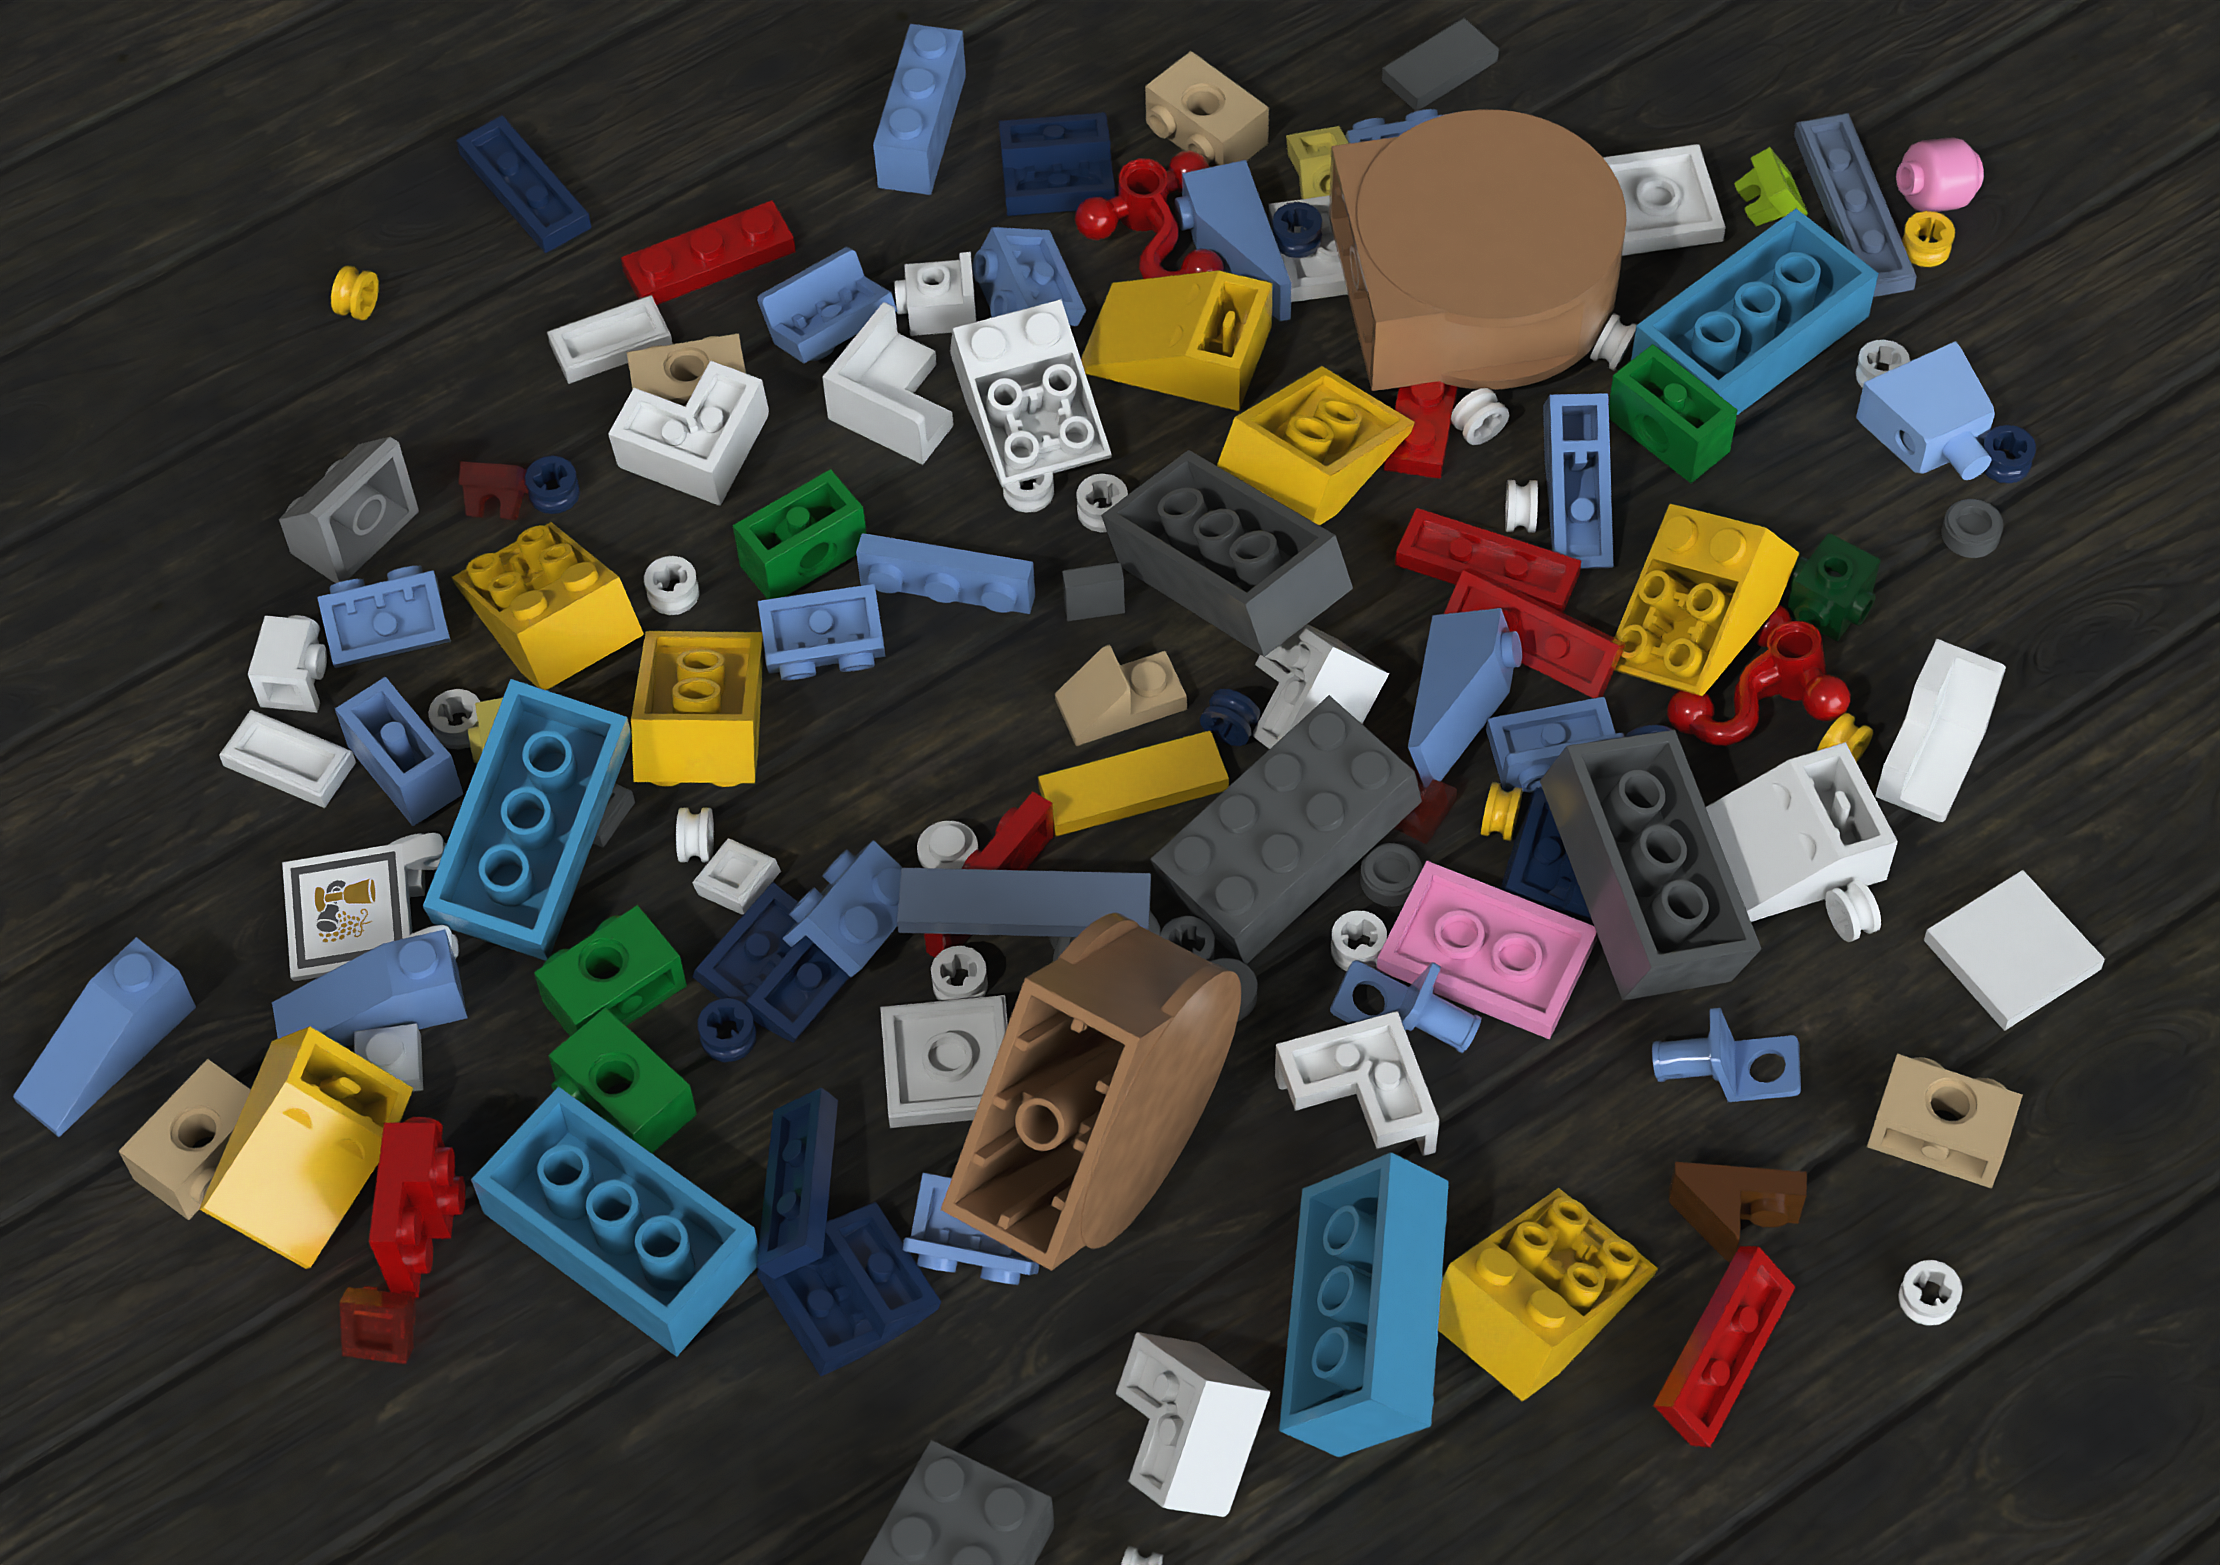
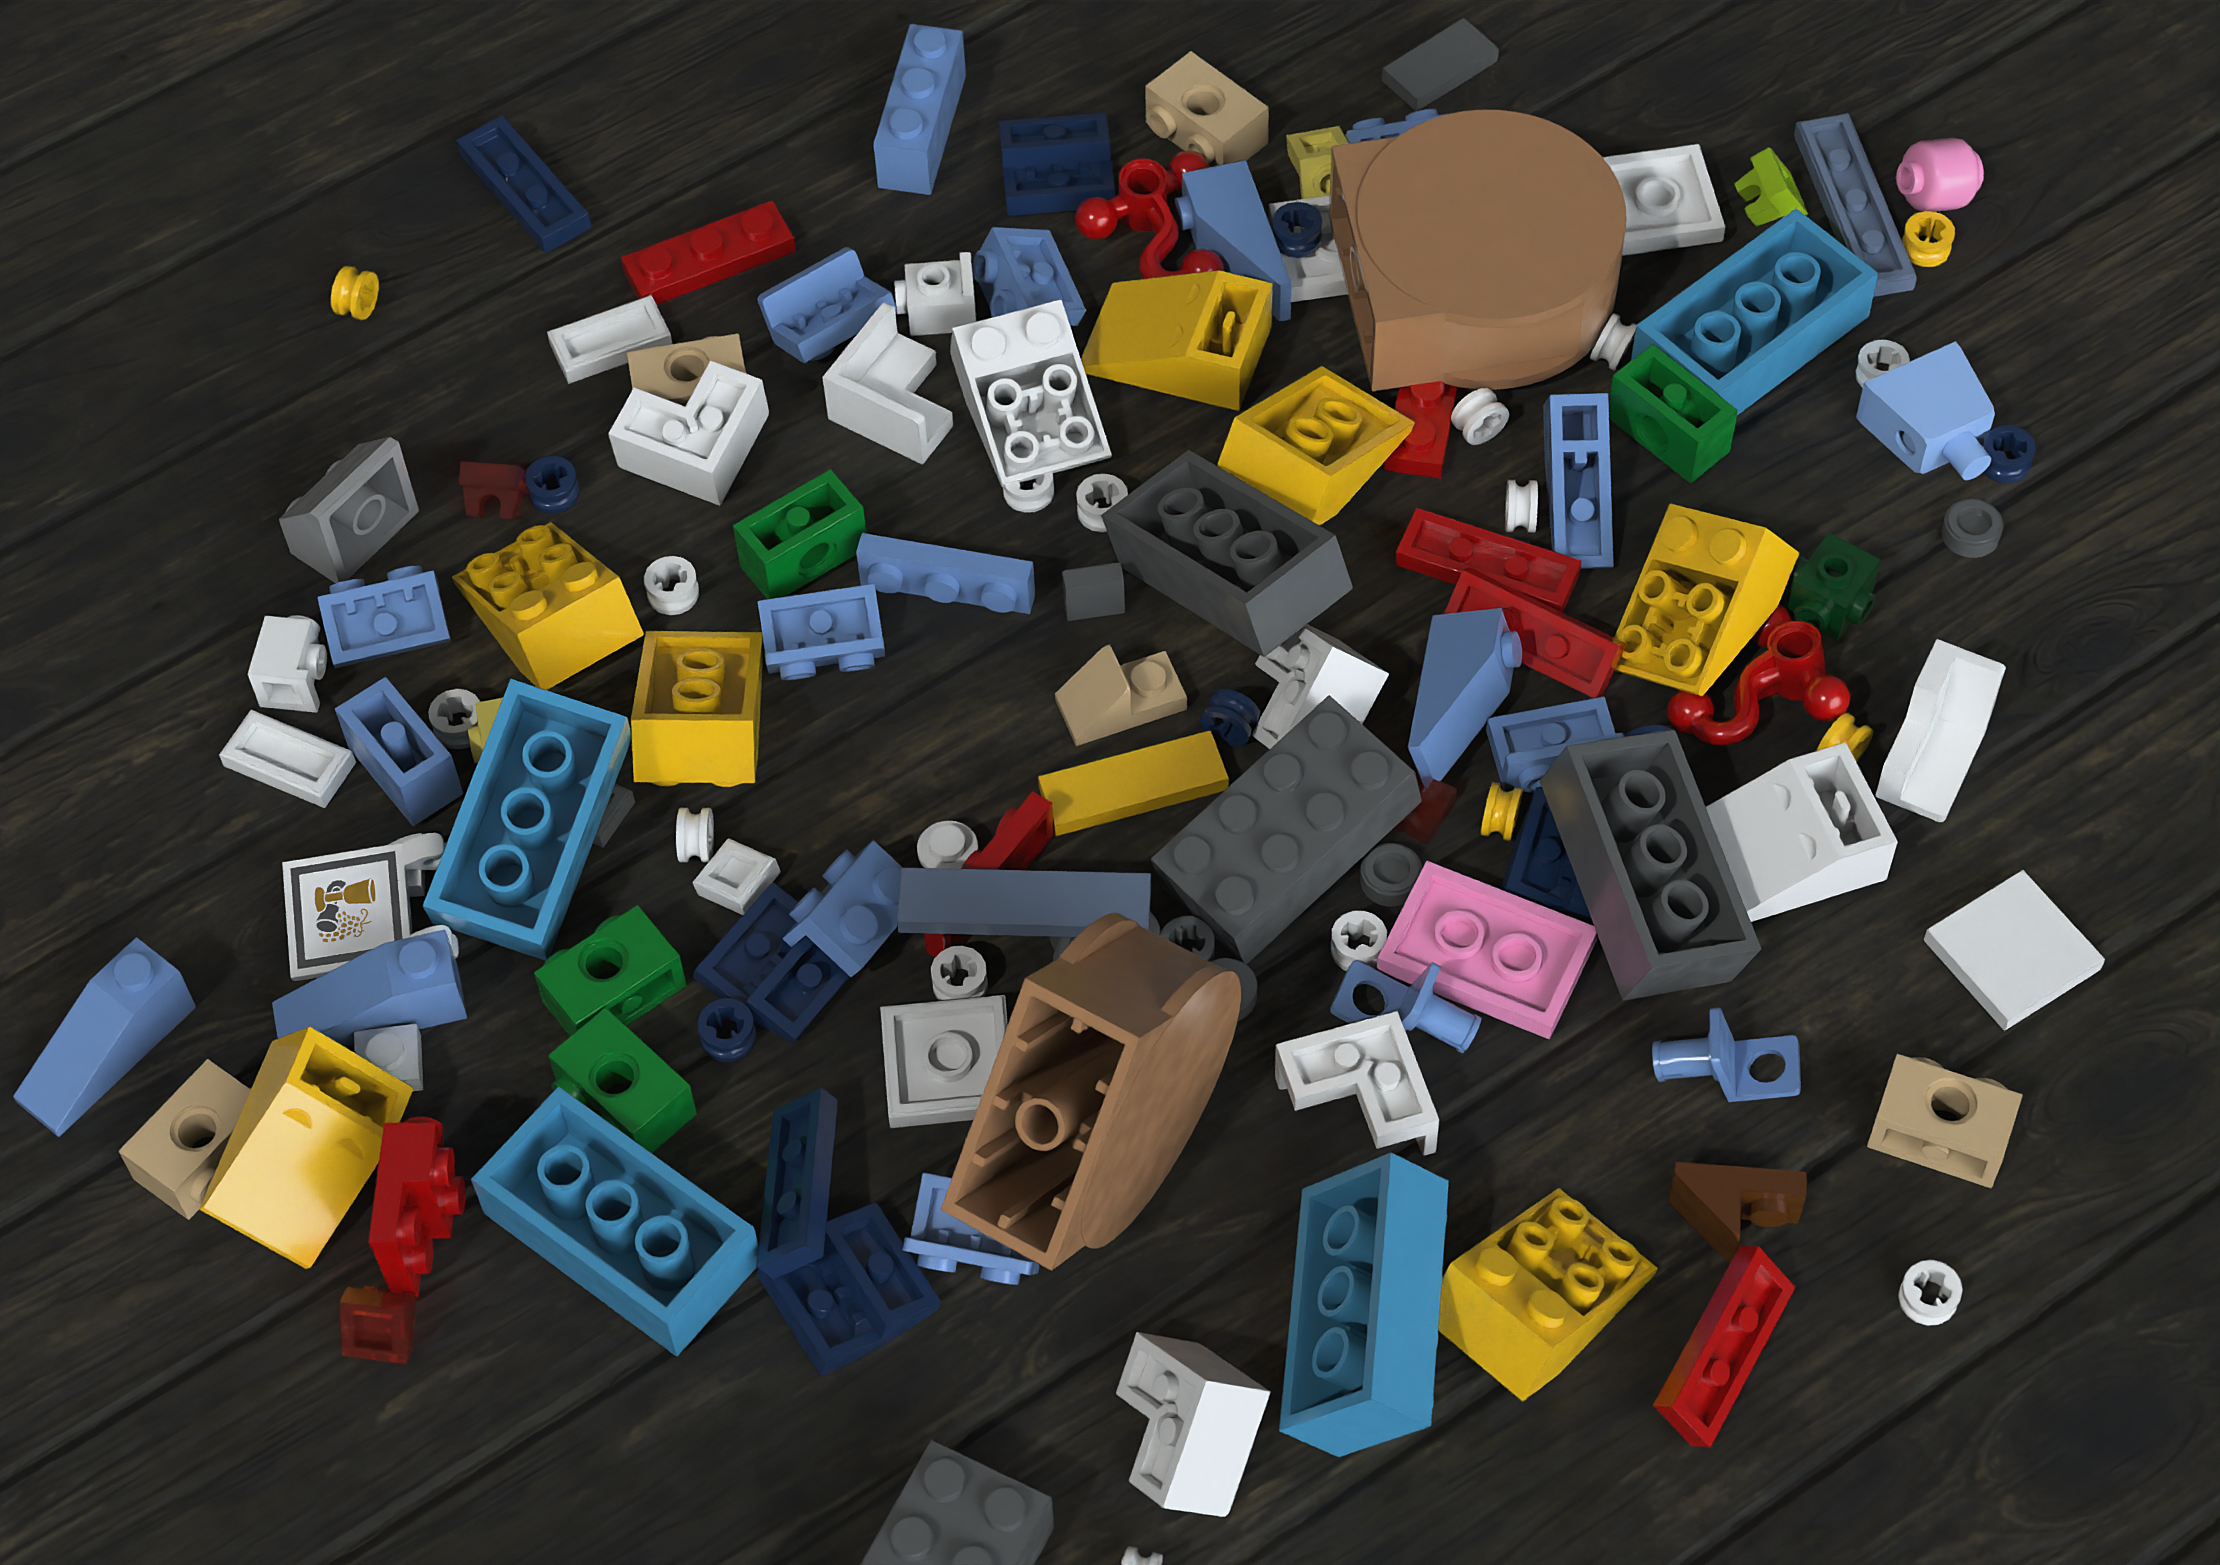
white bush [1825,879,1881,942] -> none

